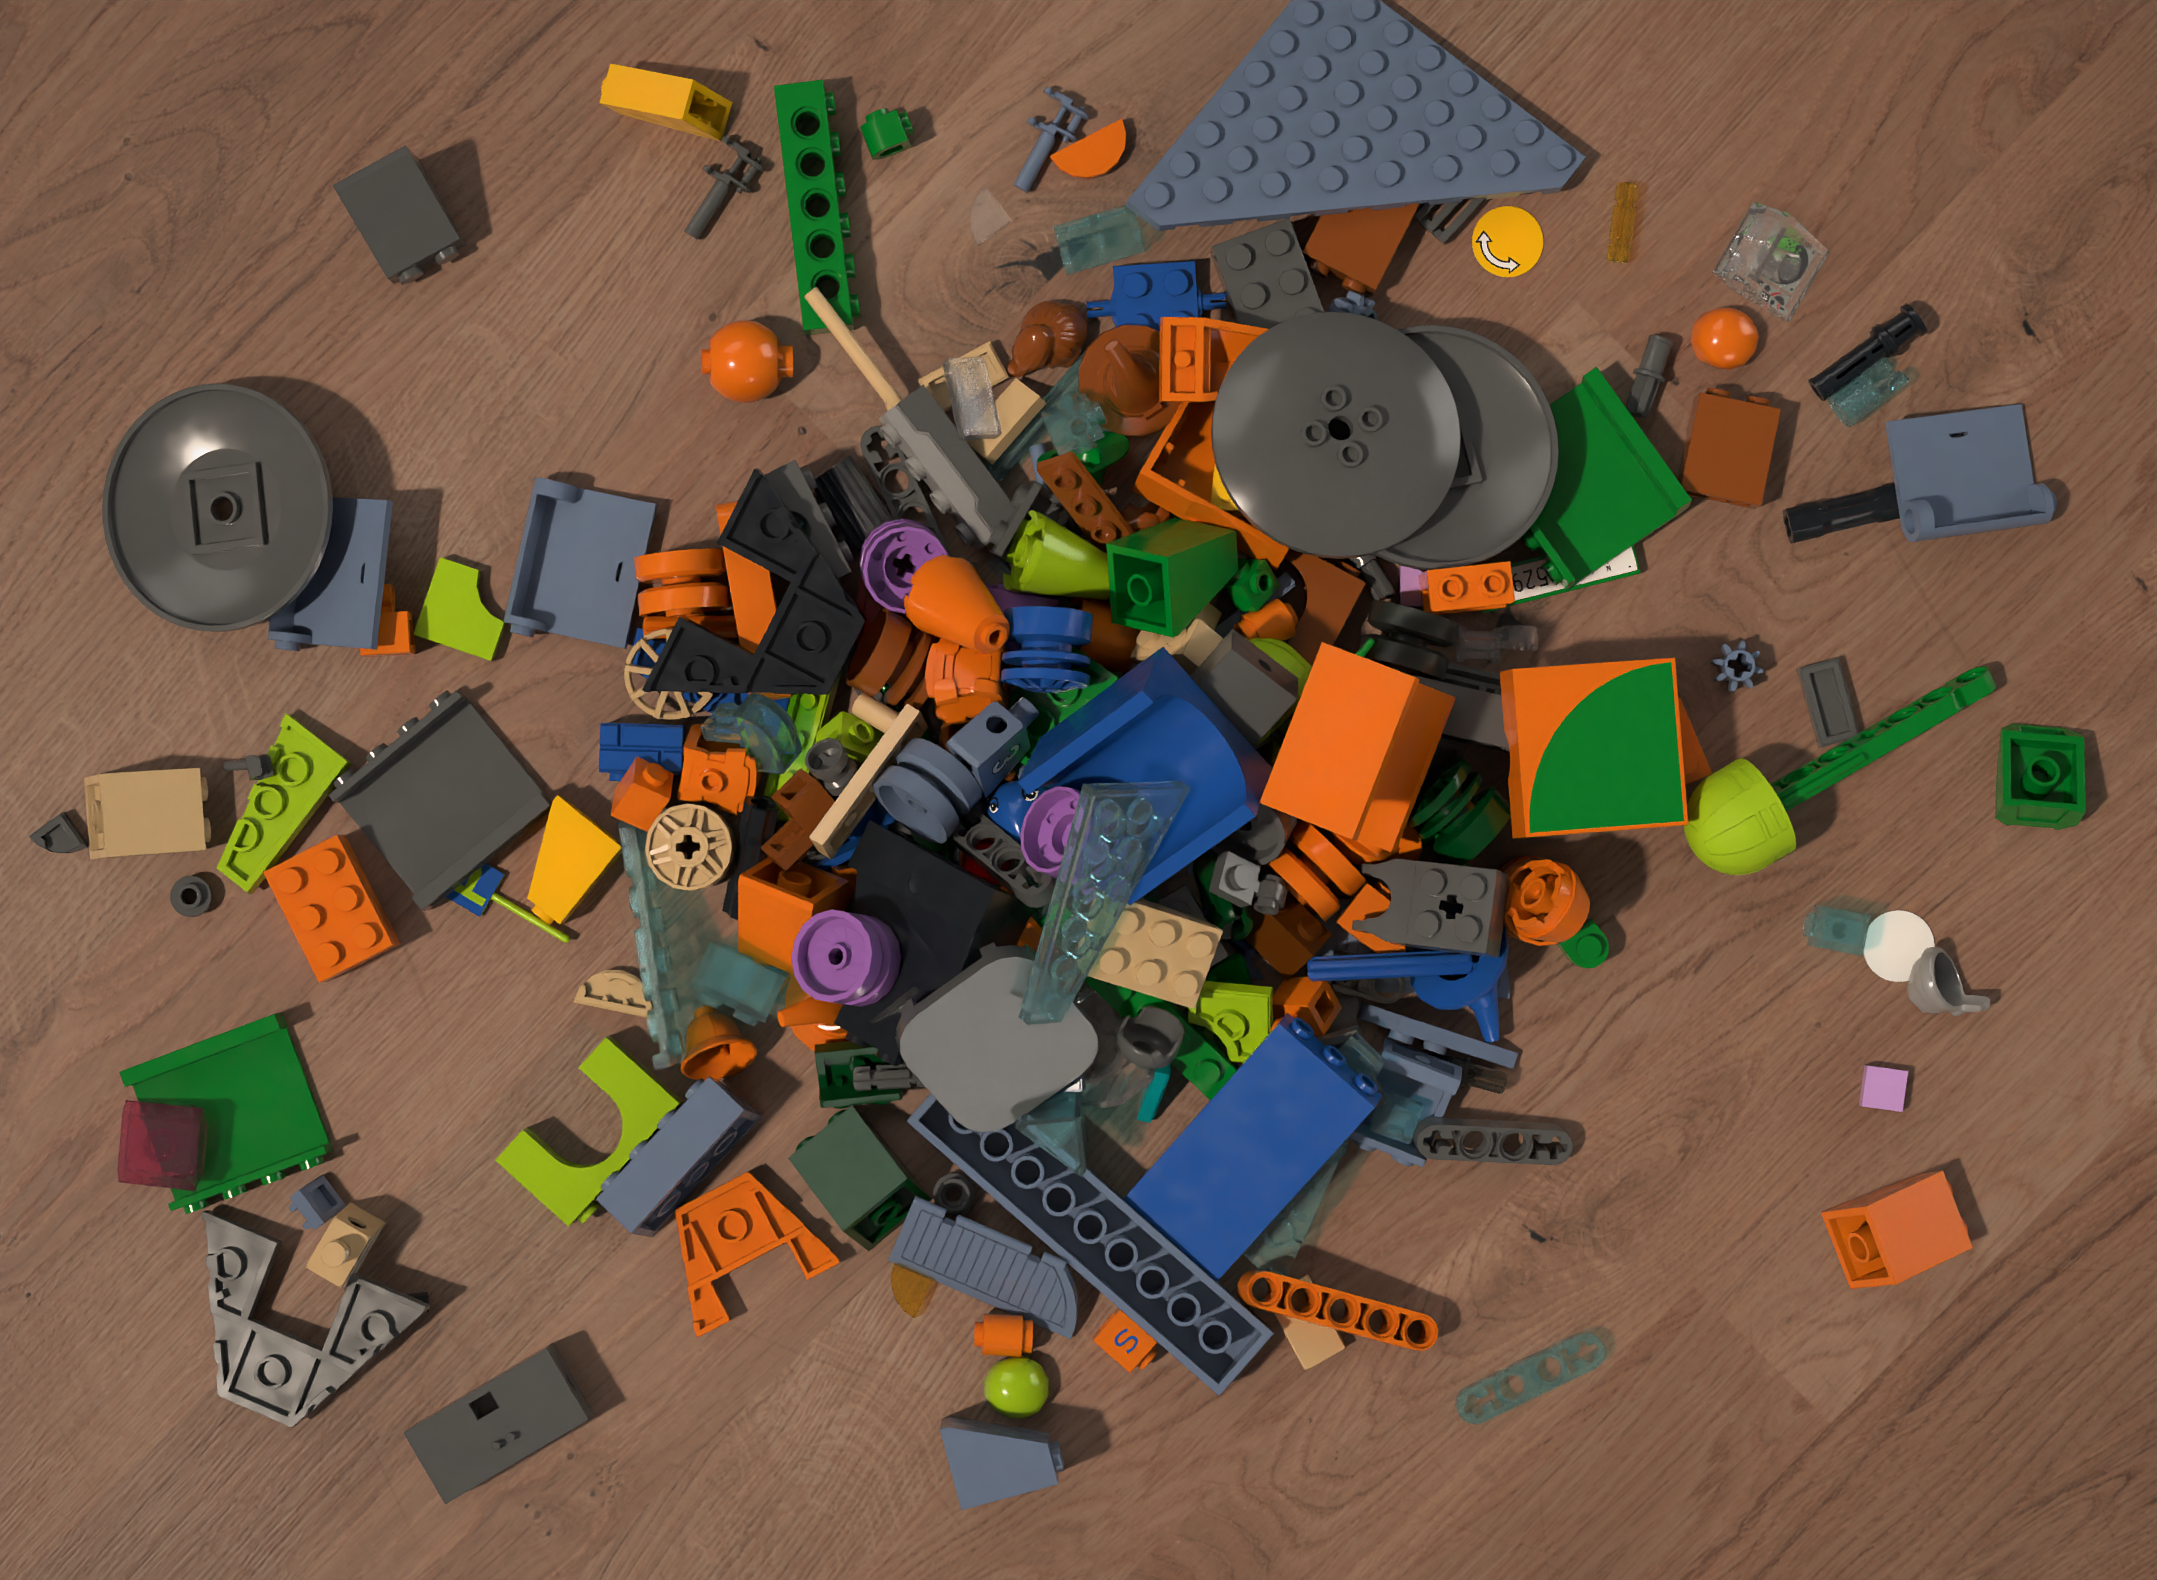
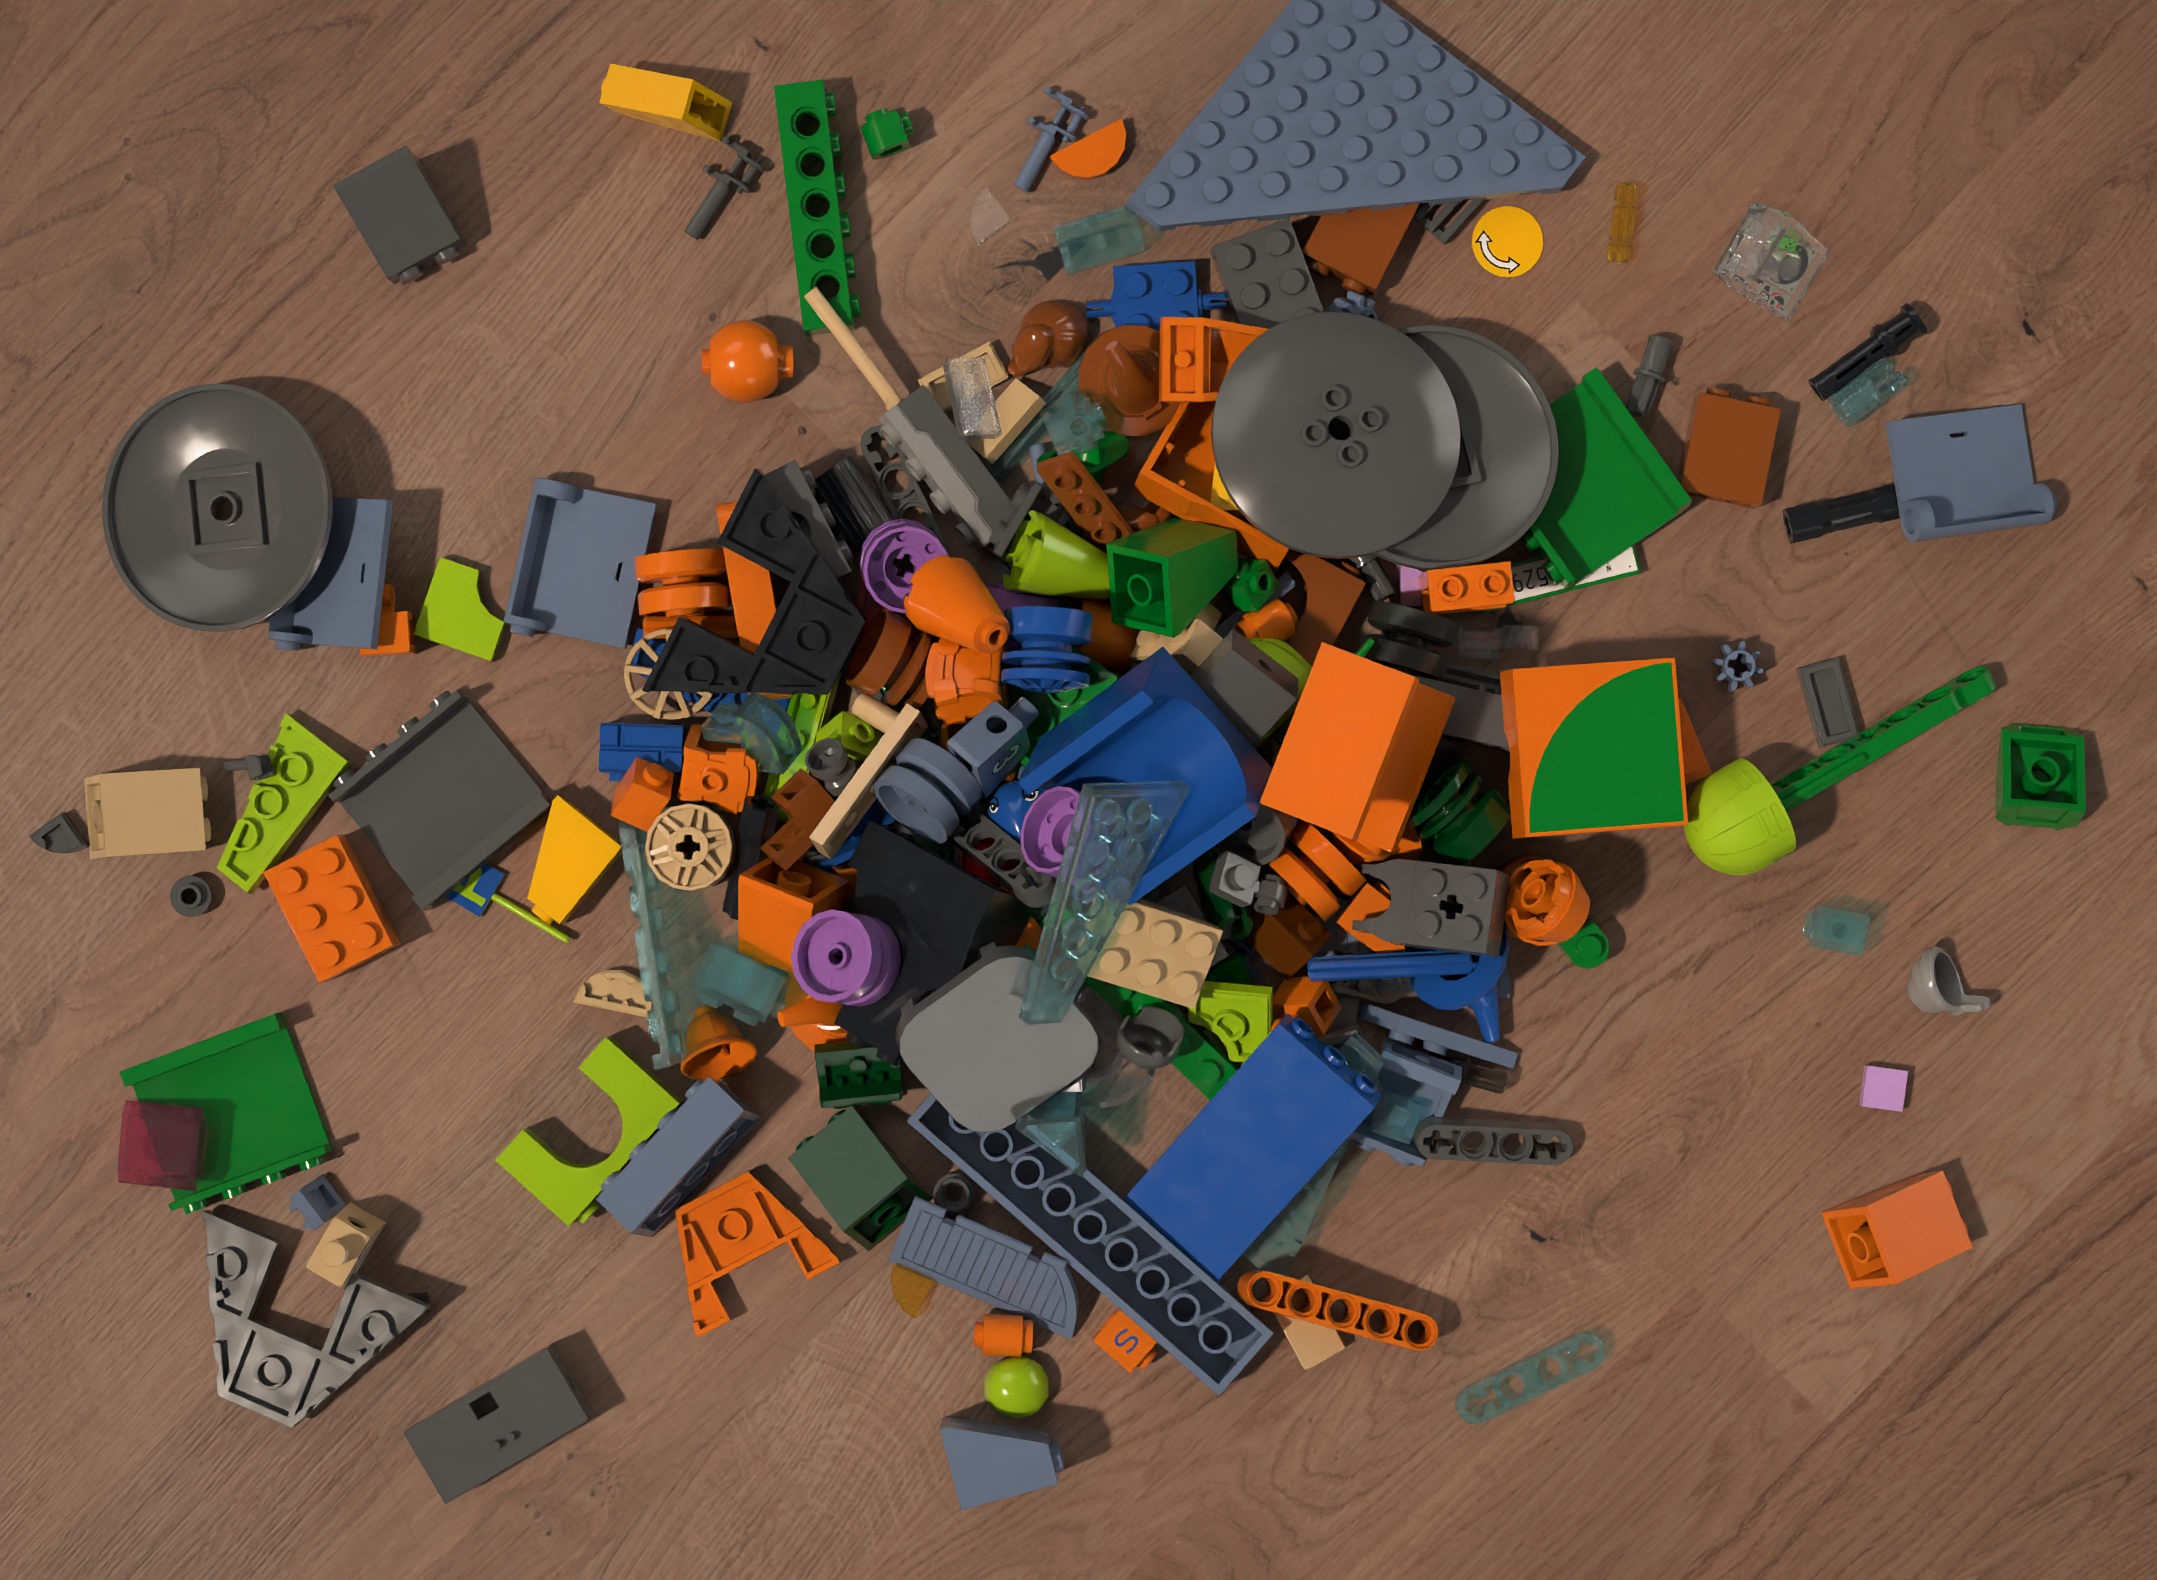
dark grey axle [853,1064,925,1091] -> none
teal tile [1136,1064,1171,1123] -> none
orange hair [1690,307,1759,370] -> none
white sticker [1863,910,1935,982] -> none

